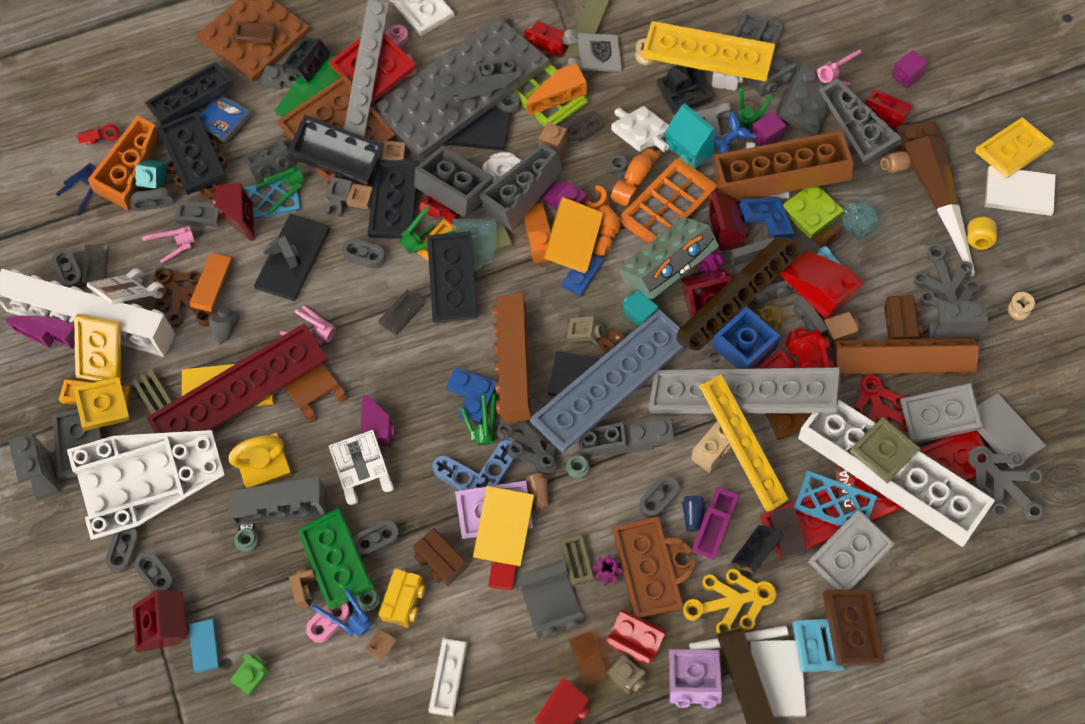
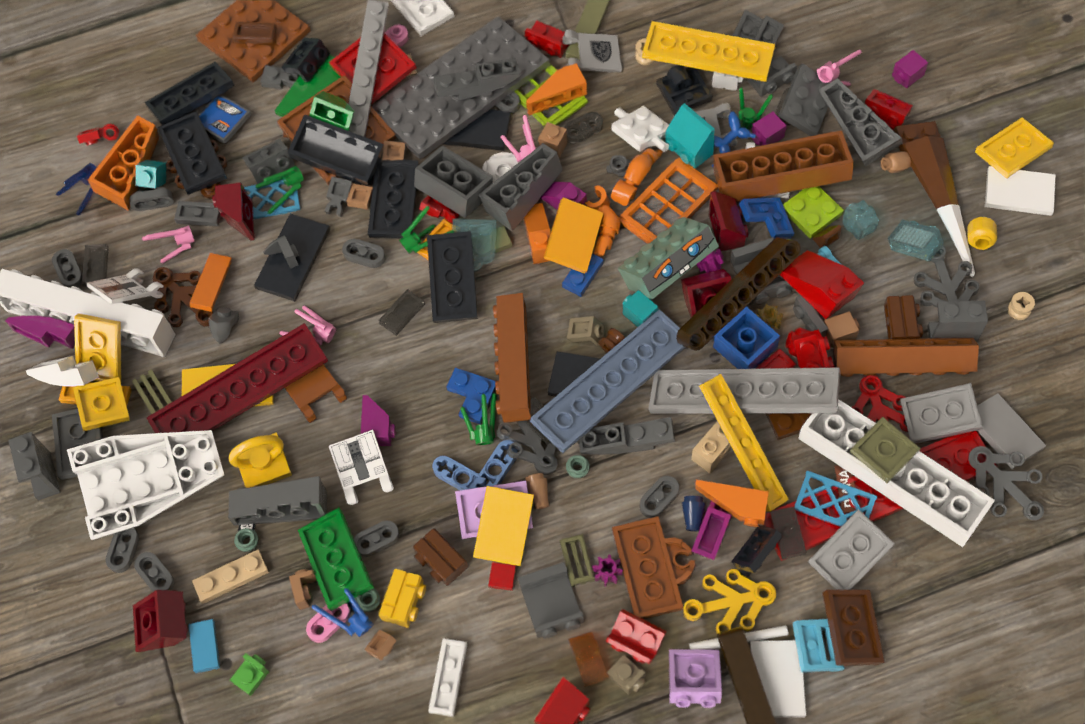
none -> white slope [26,356,99,387]
none -> tan plate [192,549,269,604]
none -> green slope [309,91,355,131]
none -> bright pink plant [501,115,536,162]
none -> orange slope [695,480,769,527]
none -> clear light blue brick [887,219,944,261]

